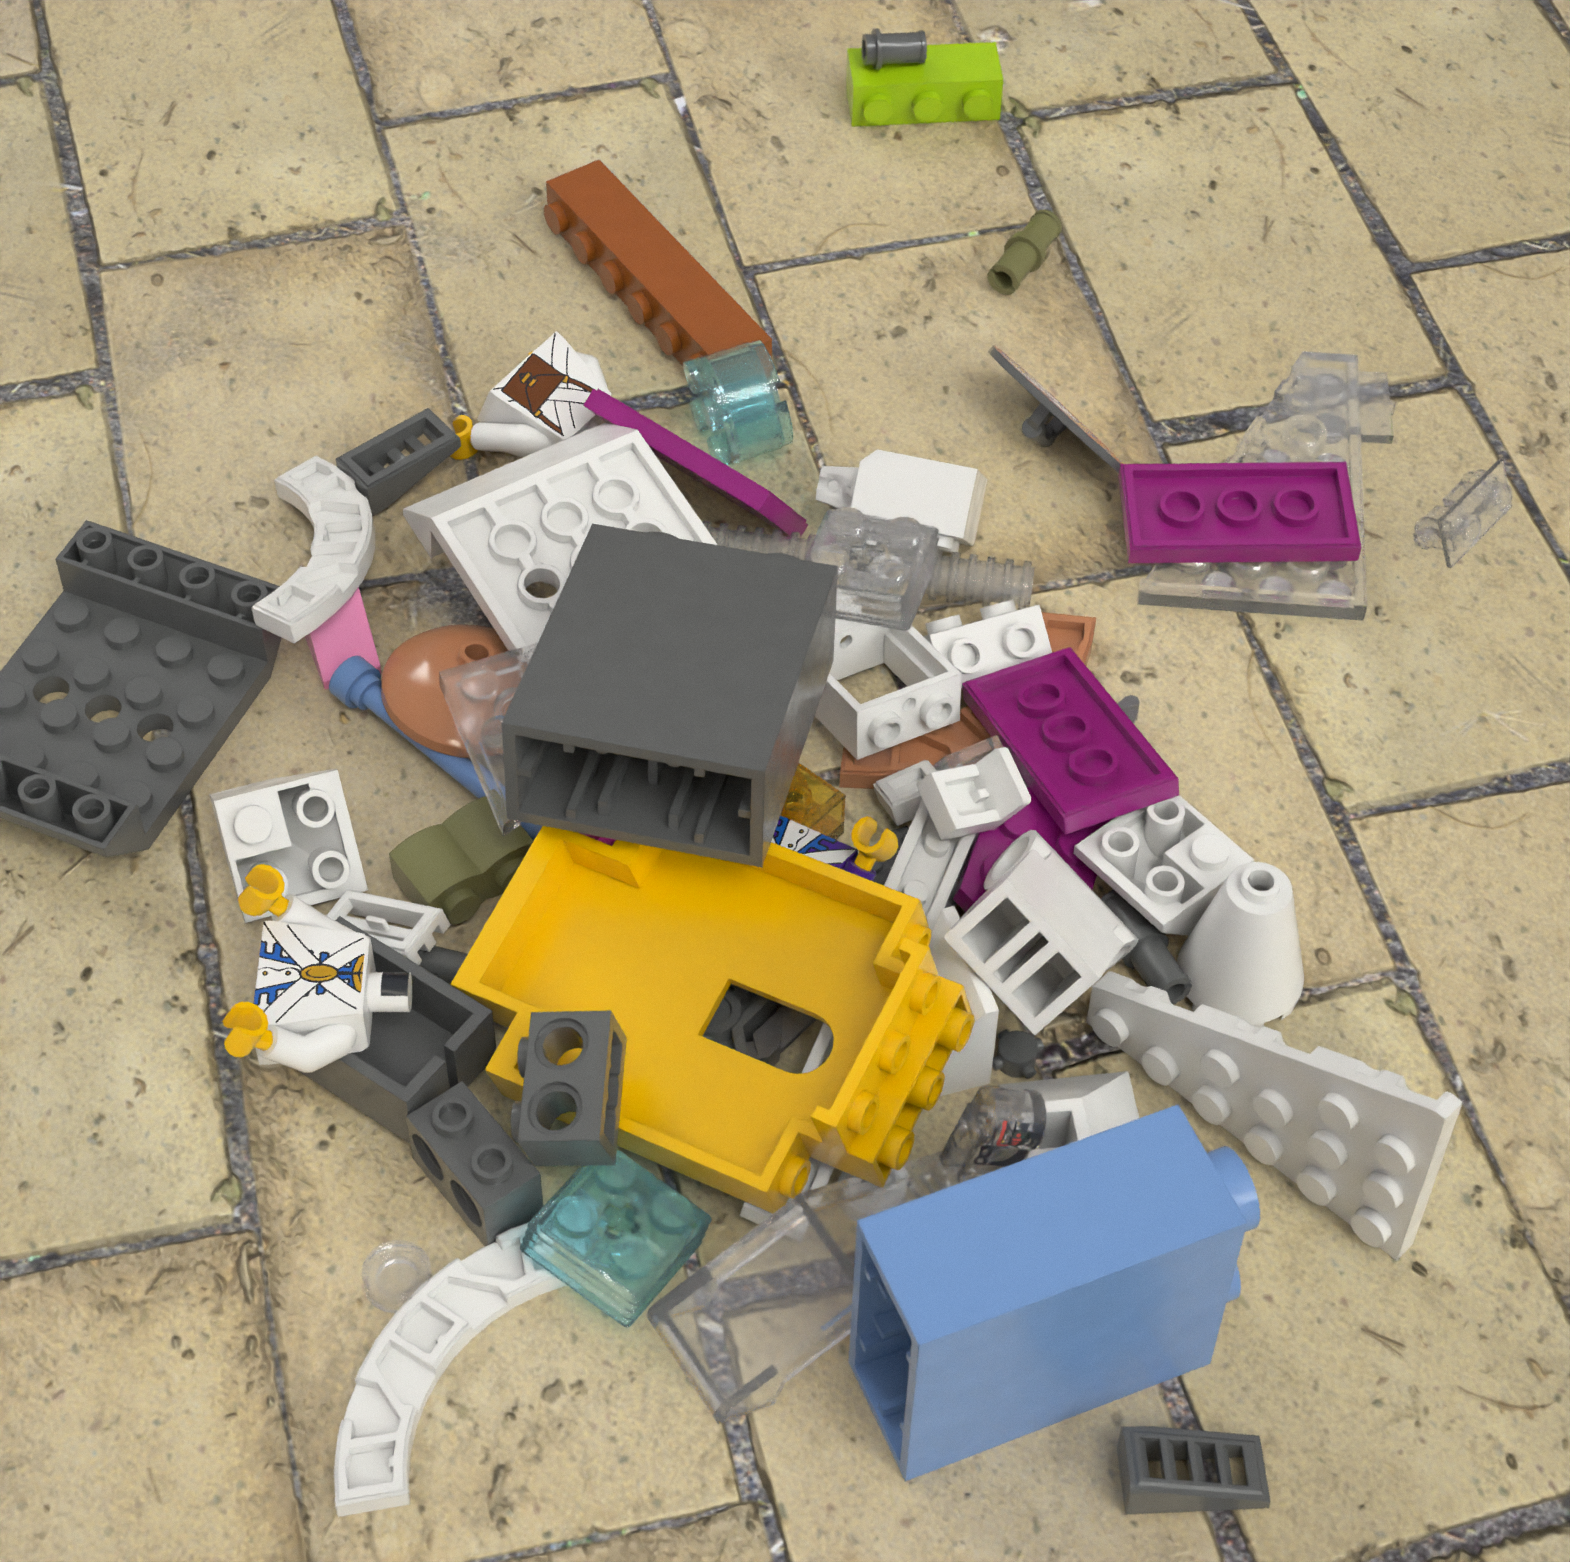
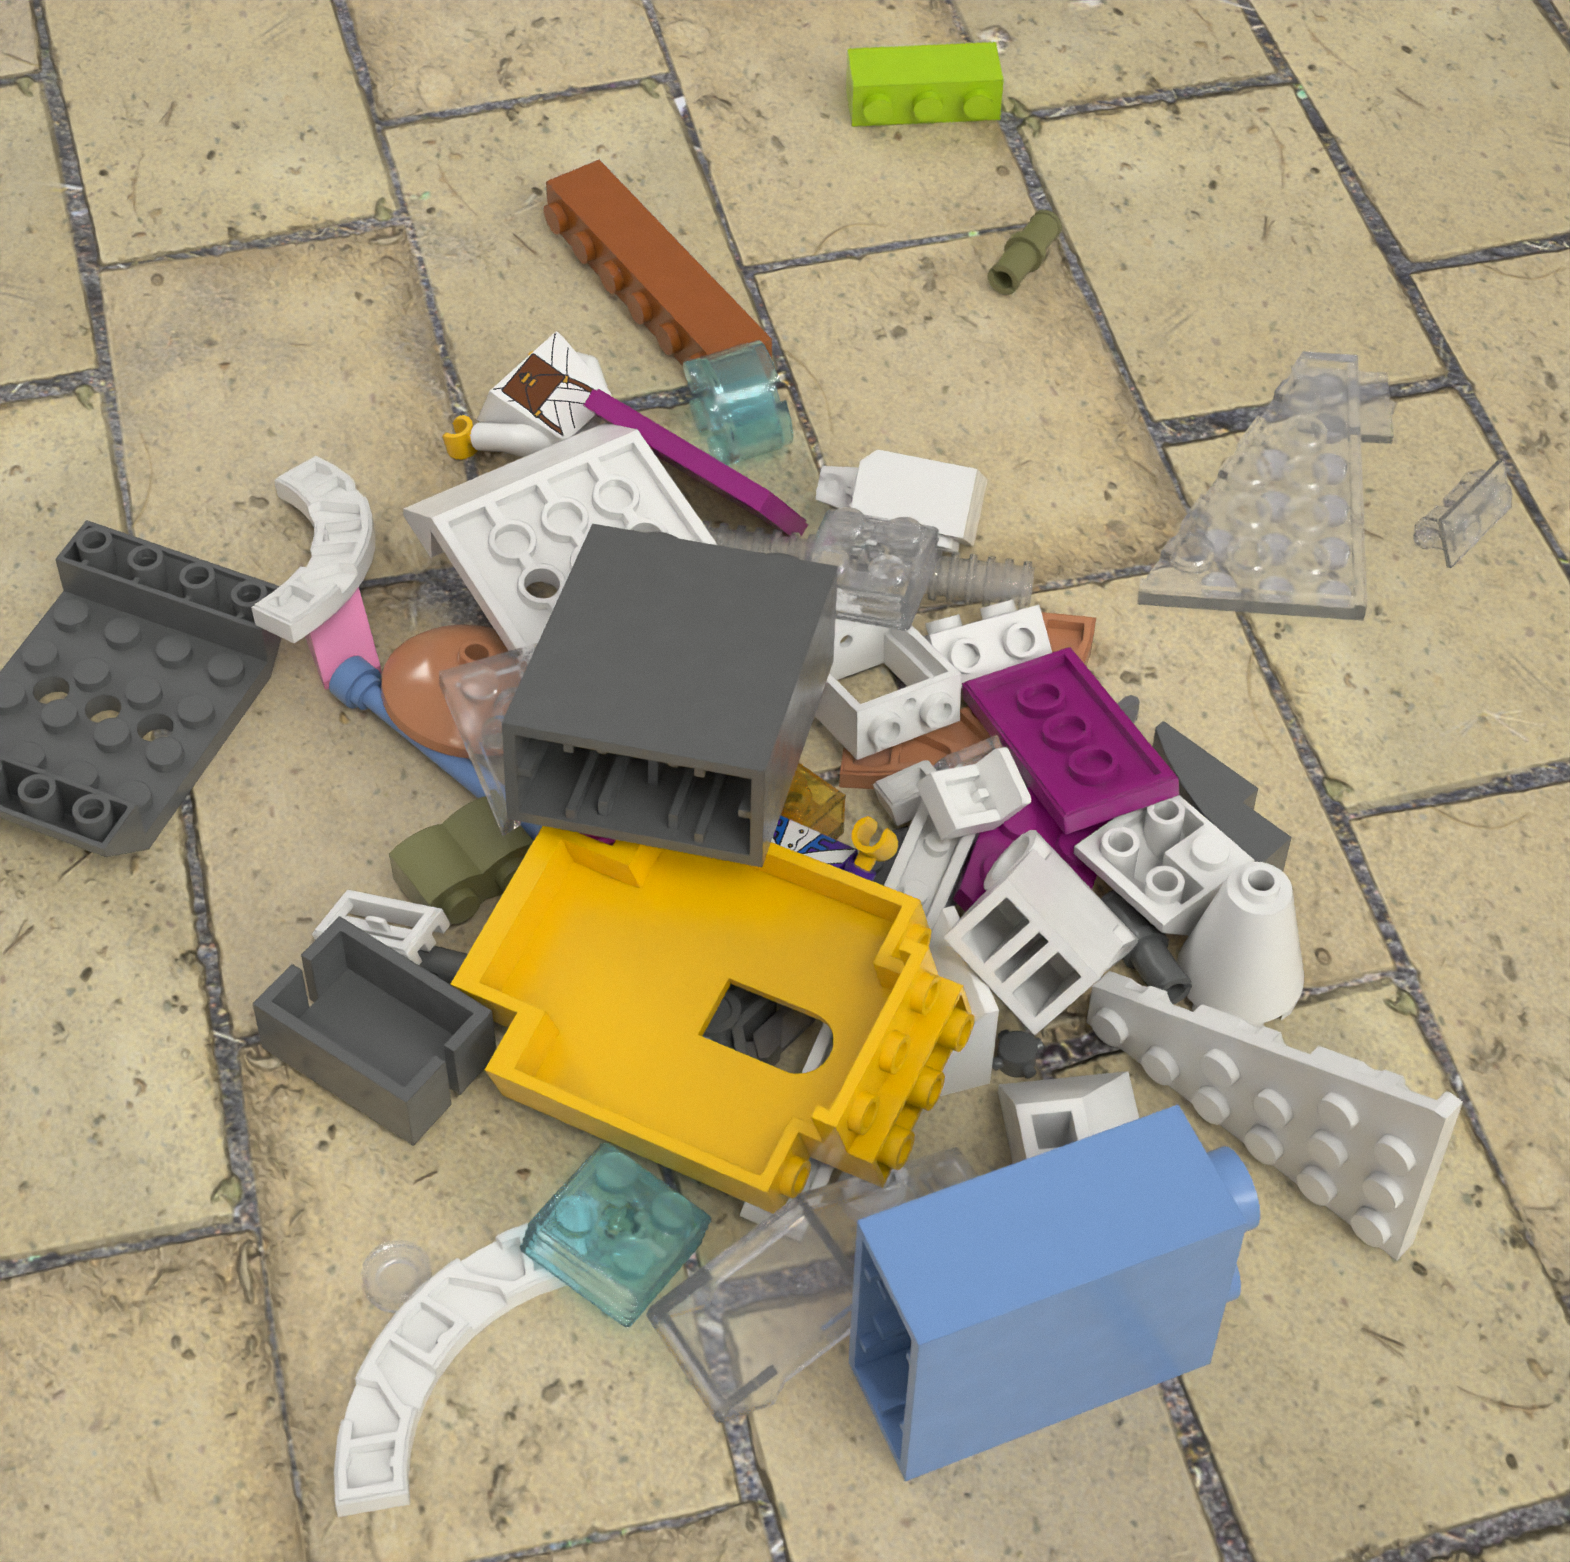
white slope [209,769,368,923] -> none
torso [222,864,412,1073] -> none
dark grey slope [335,408,461,516] -> none
dark grey brick [406,1081,544,1246] -> none
dark grey brick [511,1011,627,1166] -> none
dark grey pin [861,28,927,70] -> none
clear leg [939,1085,1046,1187] -> none
dark grey shield [988,345,1124,473] -> none
dark grey slope [1117,1426,1271,1515] -> none
magenta tile [1118,462,1362,563] -> none
none -> dark grey slope [1152,721,1292,872]

